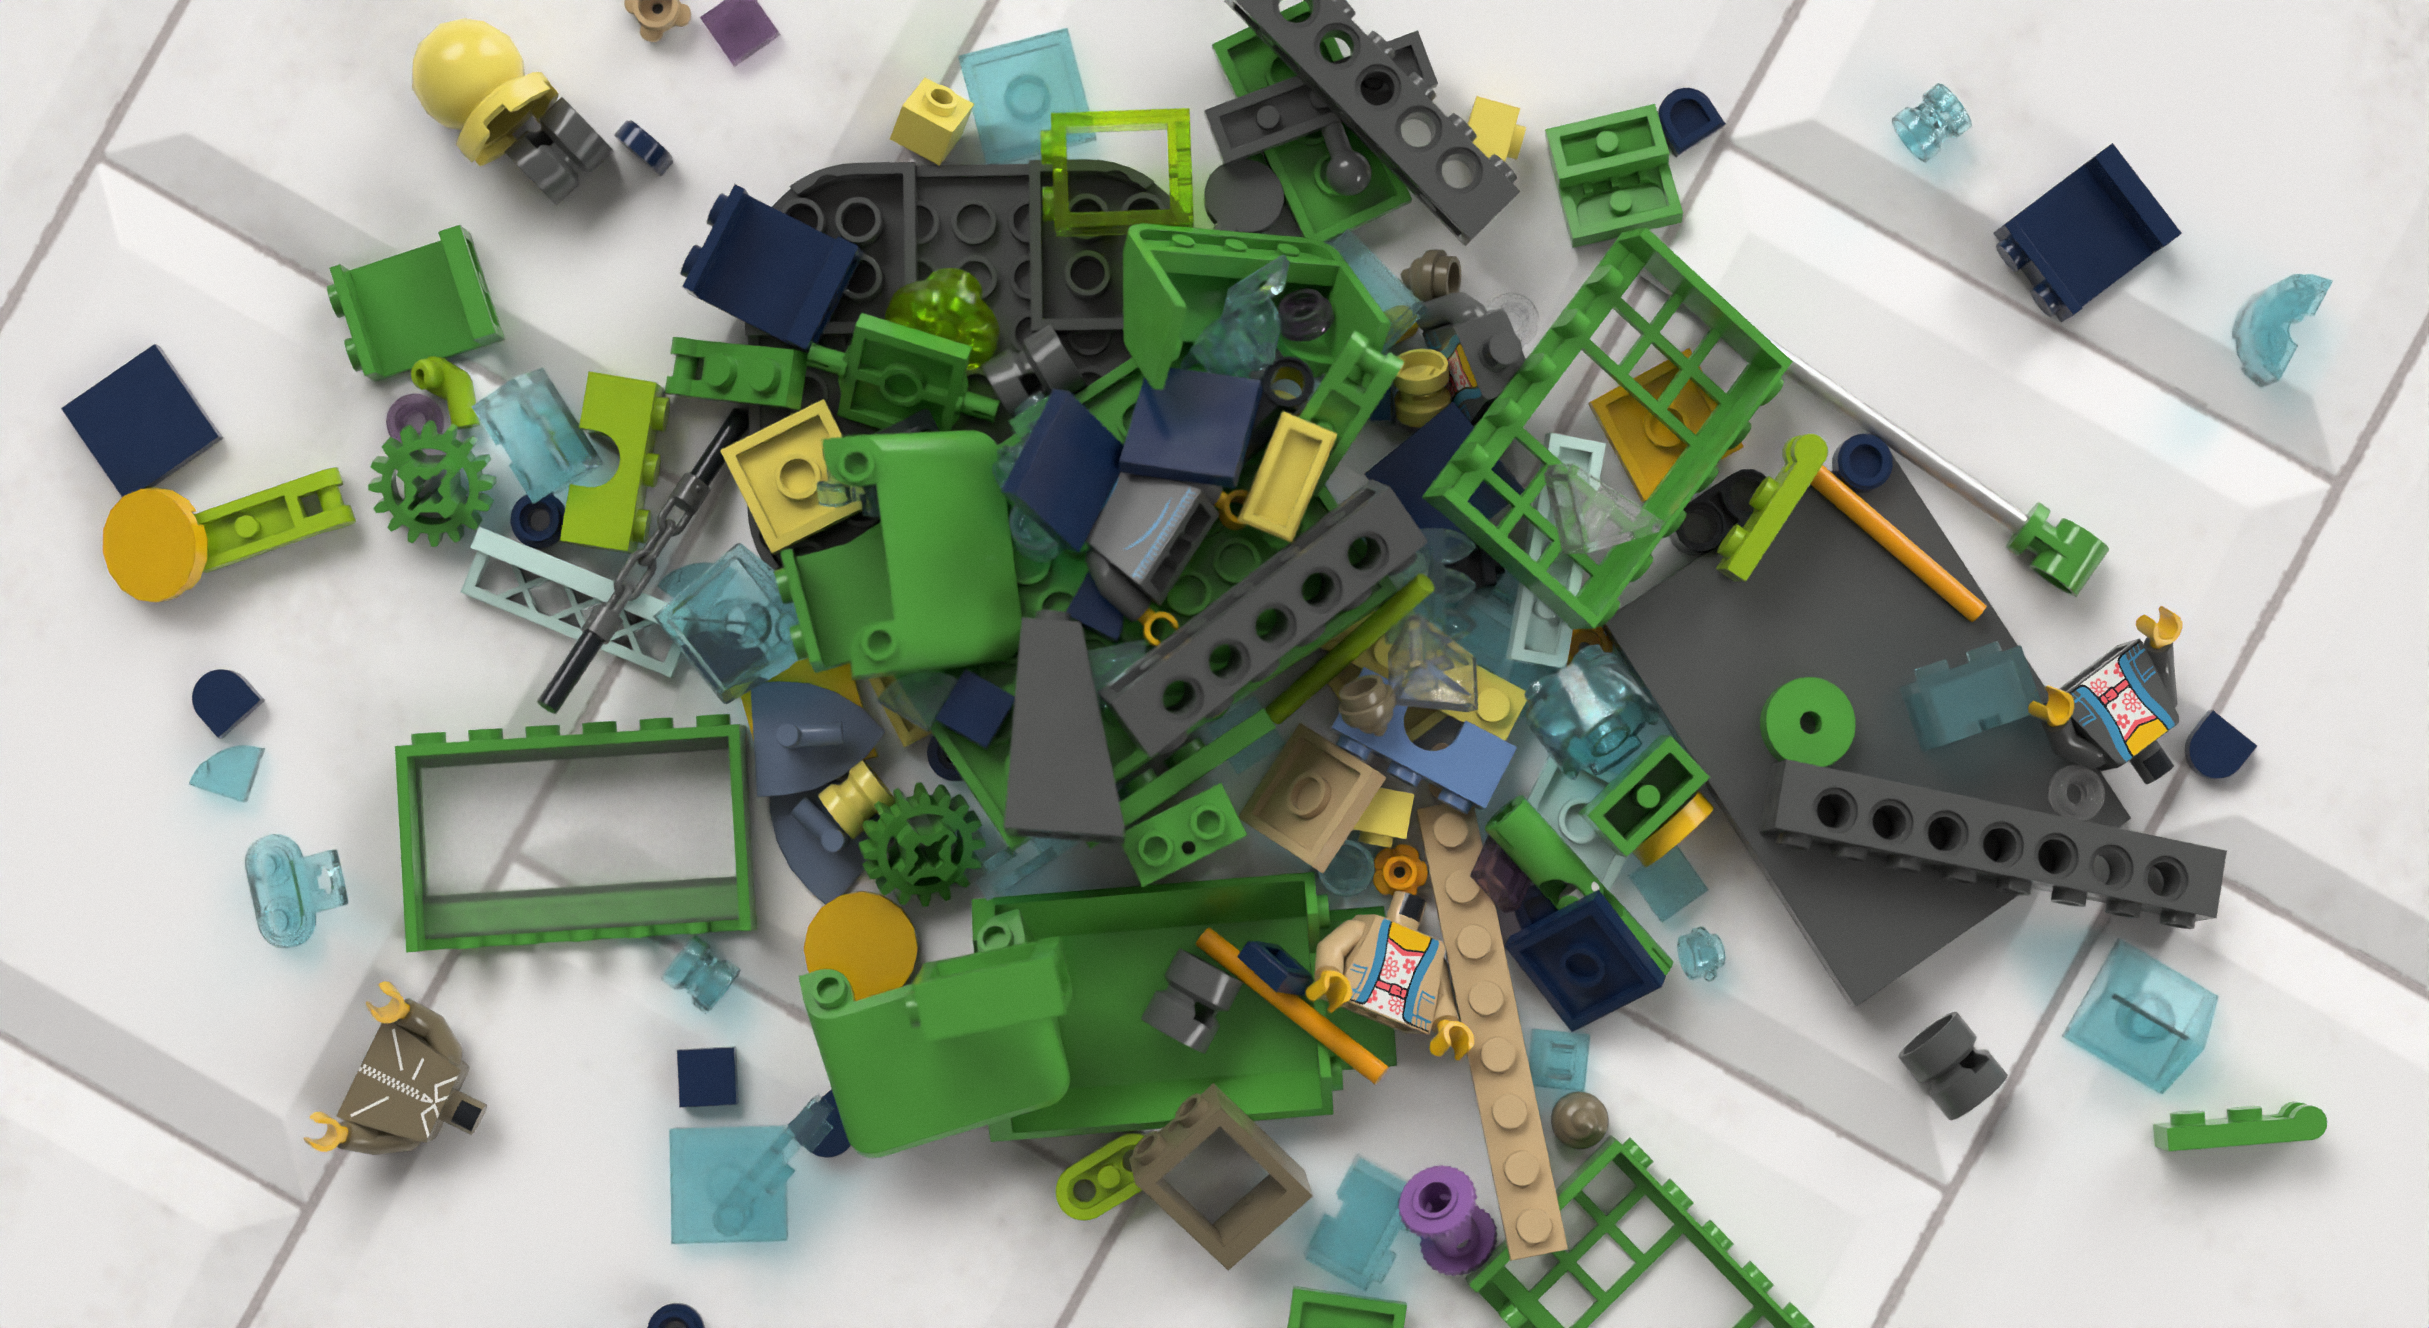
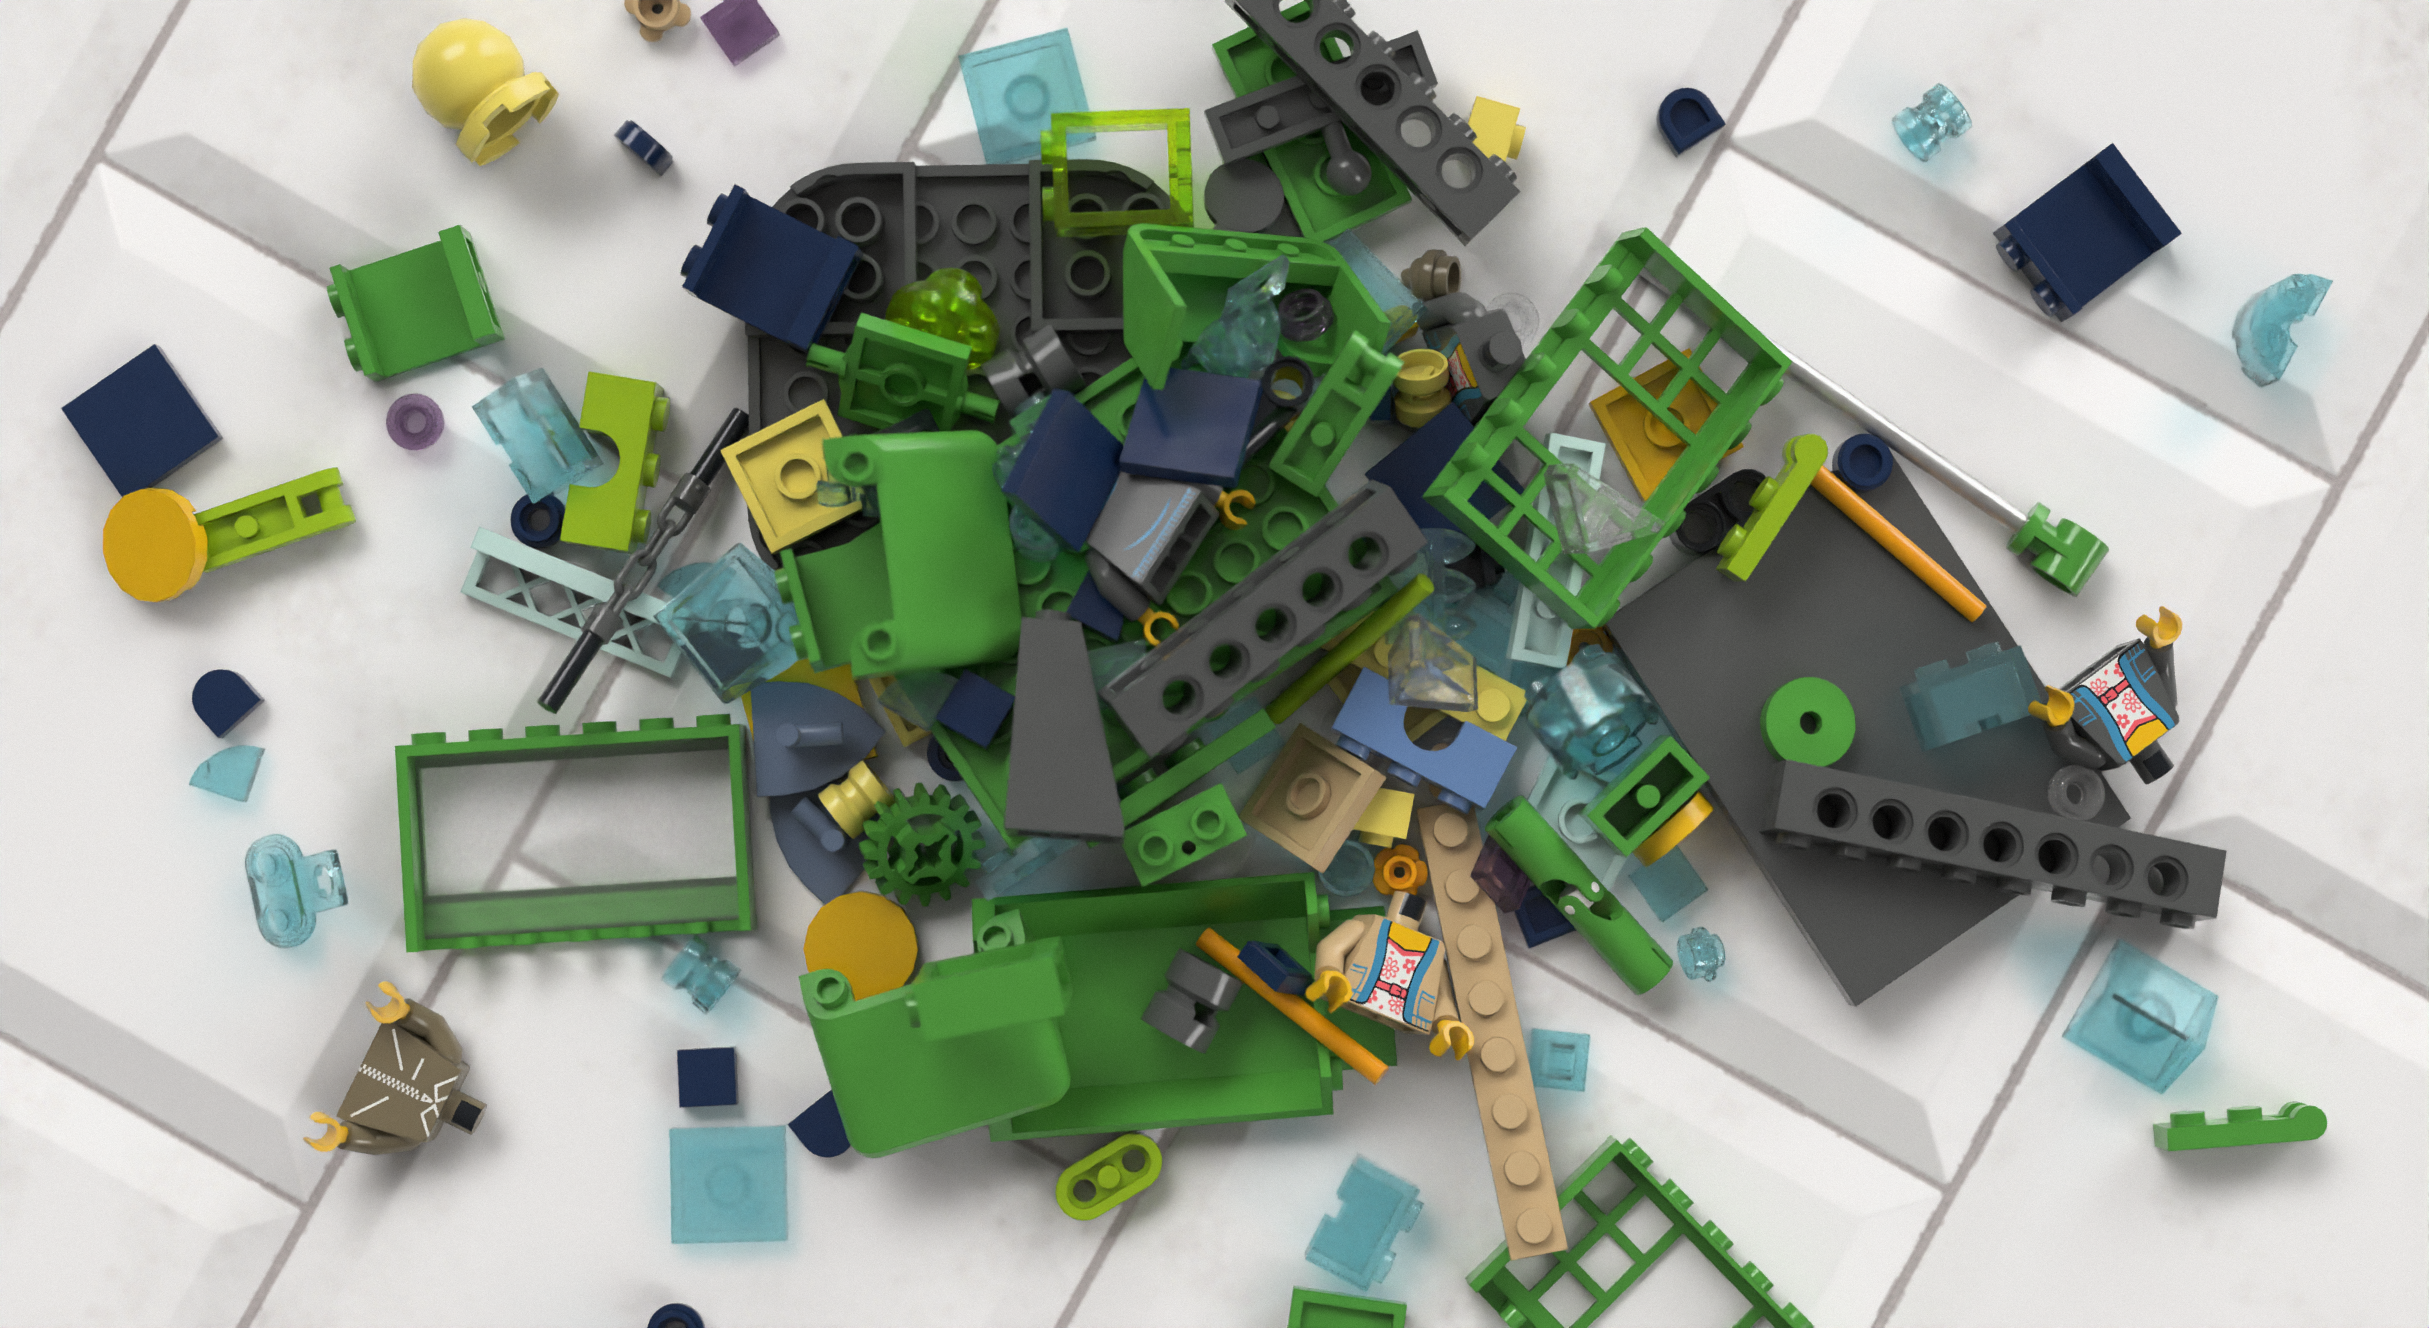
bright green gear [368,420,497,547] -> none
lime arm [411,356,480,430] -> none
dark grey wheel [504,97,614,206] -> none
bright green plate [664,337,808,410] -> none
clear light blue plate [713,1094,835,1236] -> none
light yellow plate [890,77,974,166] -> none
dark tan window [1129,1083,1313,1271] -> none
light yellow tile [1237,411,1337,543] -> none
dark tan plate [1338,675,1396,737] -> none
medium lavender hose [1398,1165,1498,1276] -> none
dark blue tile [1504,889,1666,1032] -> none
bright green slope [1545,104,1683,248] -> none
dark tan plate [1551,1091,1608,1149] -> none
dark grey wheel [1898,1011,2008,1121] -> none
dark blue tile [2184,710,2257,779] -> none

